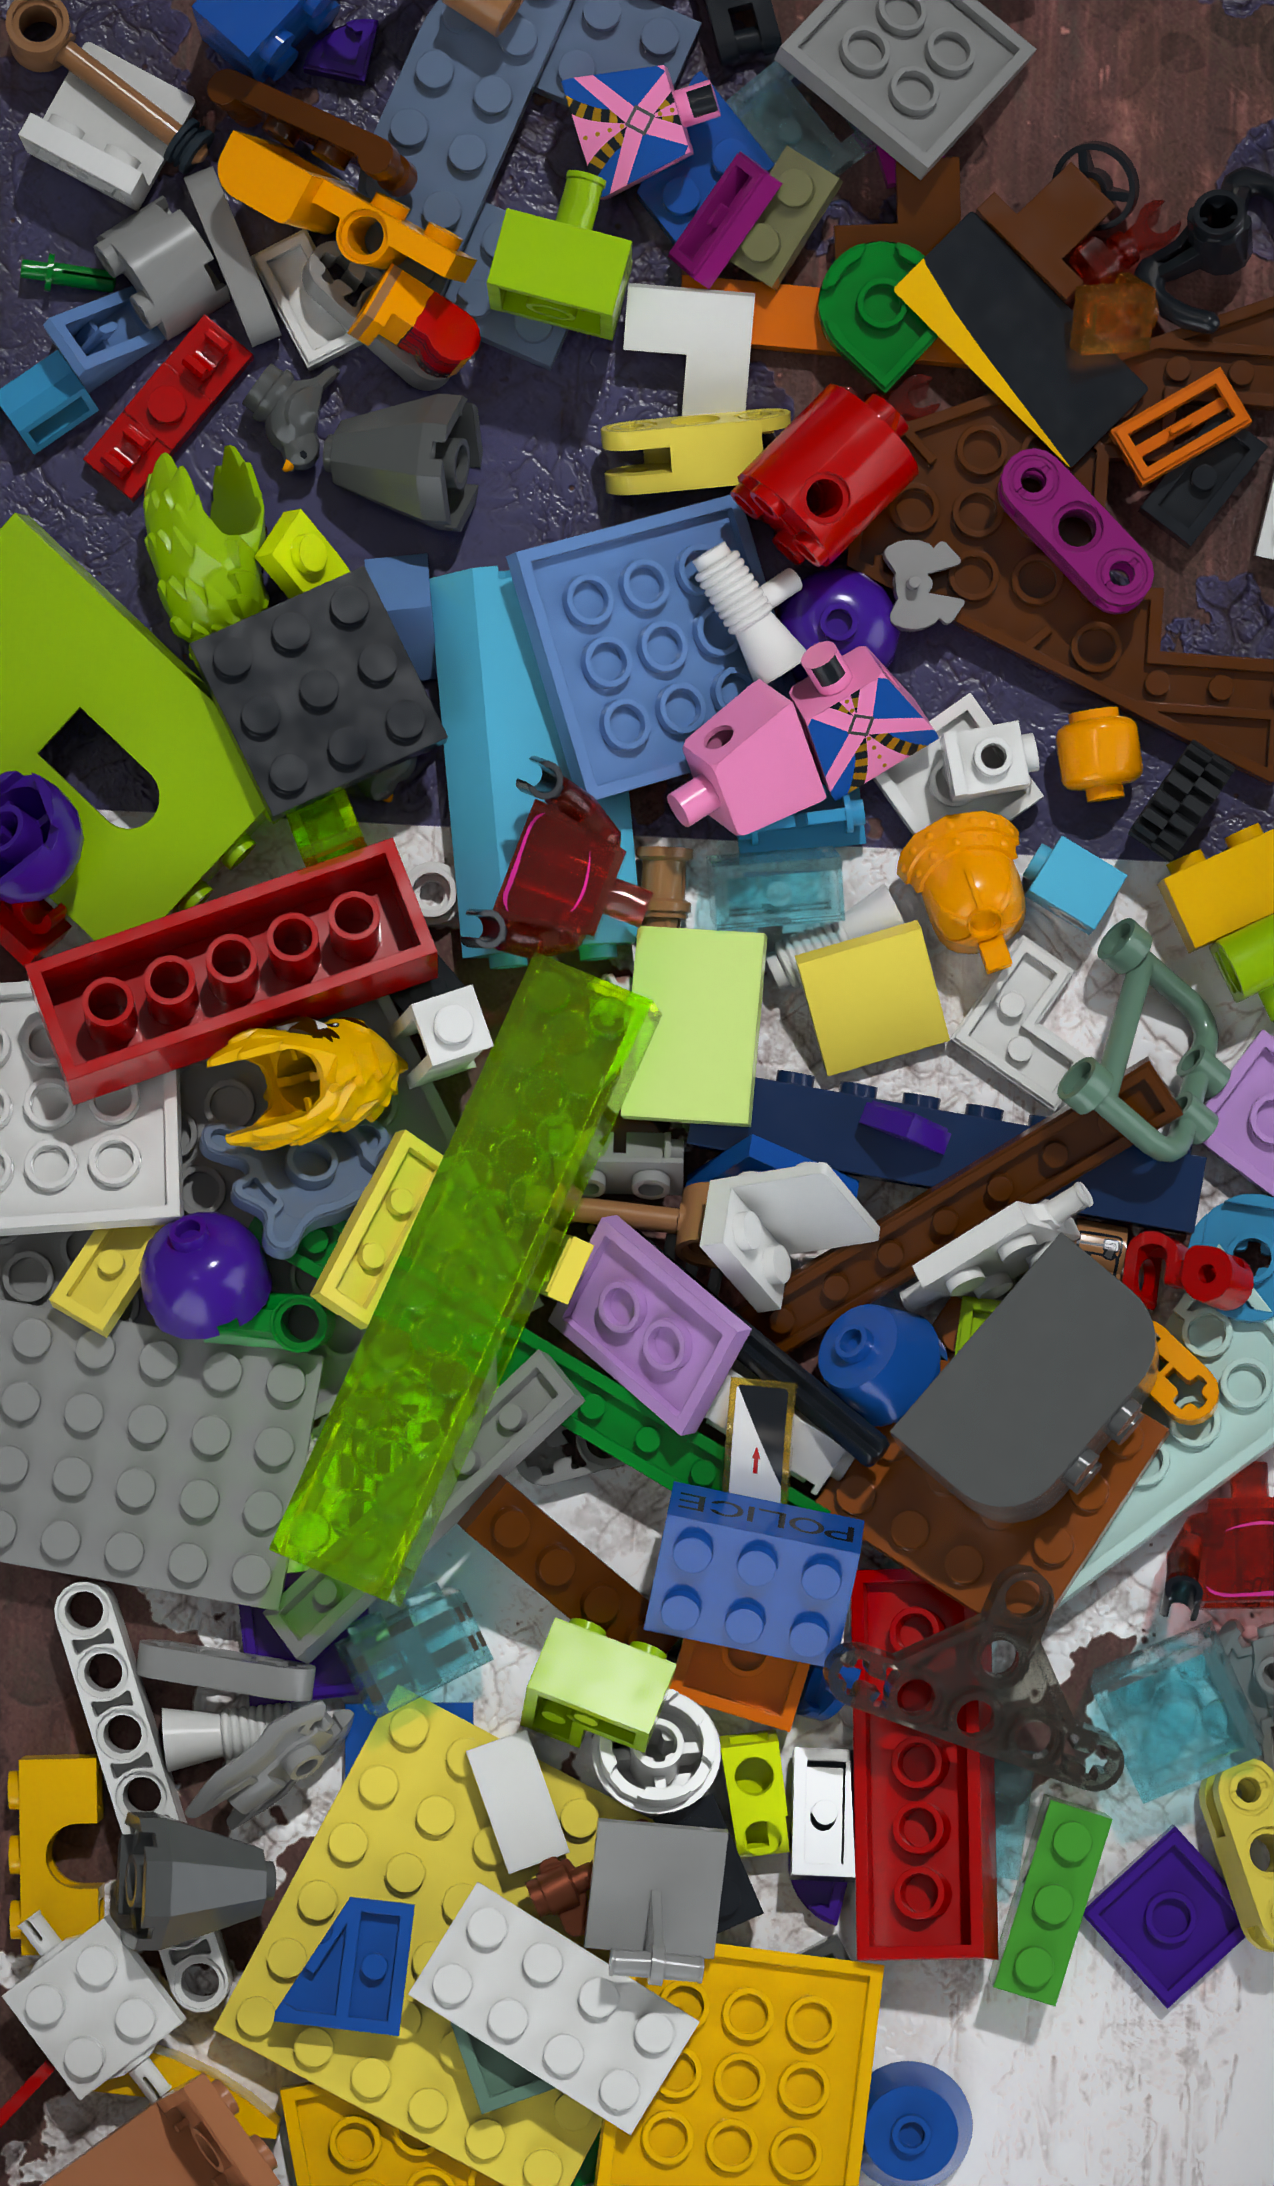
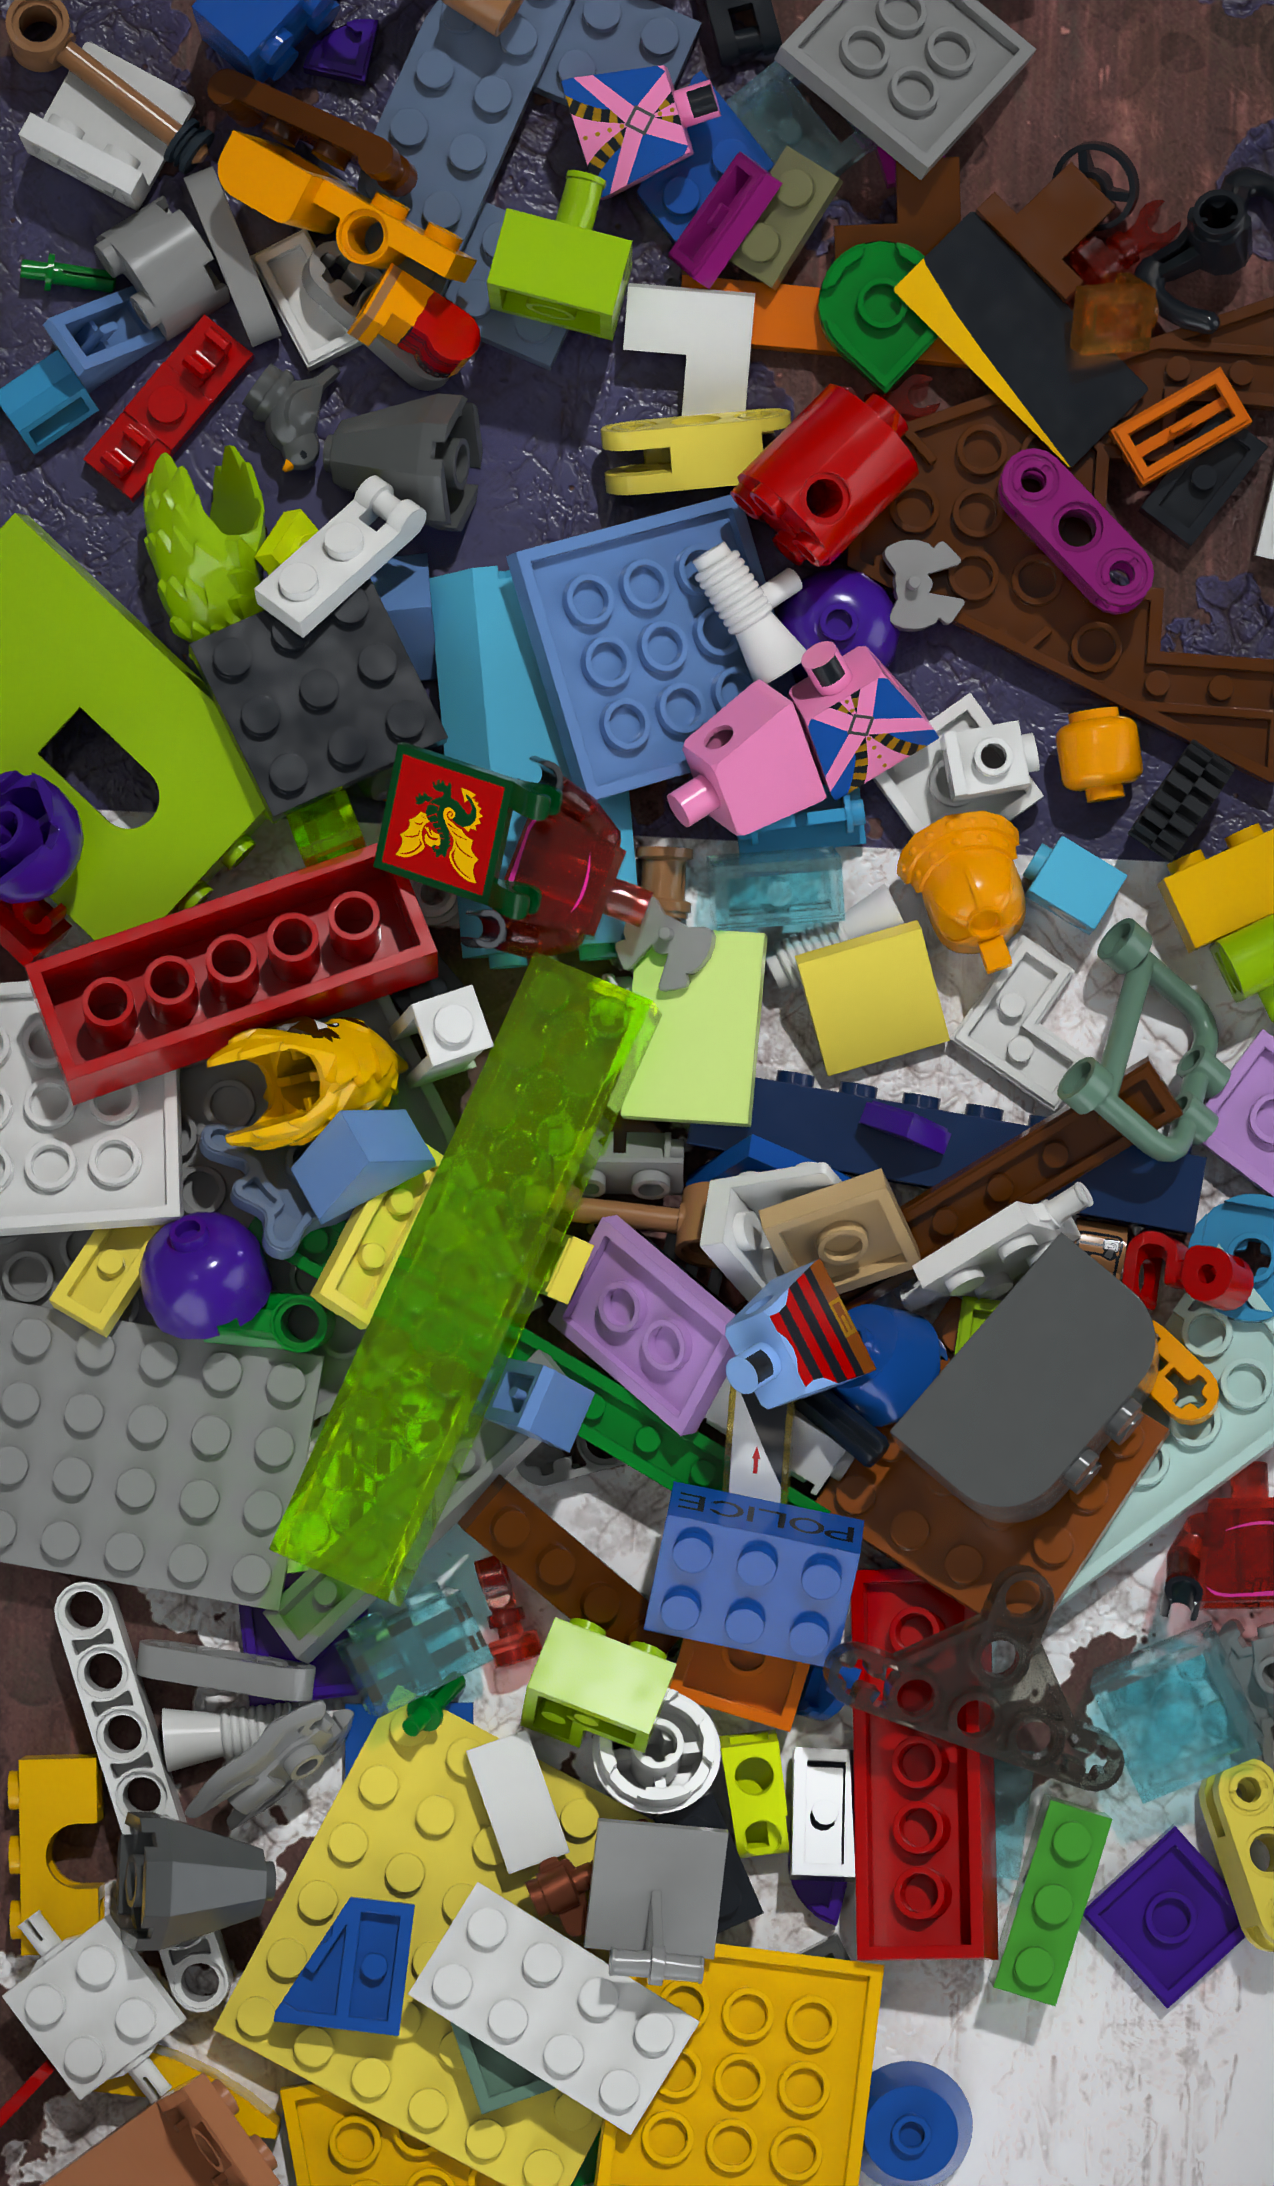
none -> white plate [254,475,427,638]
none -> medium blue slope [290,1109,436,1225]
none -> flag [373,742,563,920]
none -> green piece [402,1671,466,1737]
none -> clear red piece [474,1555,542,1669]
none -> medium blue slope [483,1358,595,1453]
none -> light grey piece [615,895,716,992]
none -> torso [725,1259,877,1410]
none -> tan tile [758,1168,921,1294]

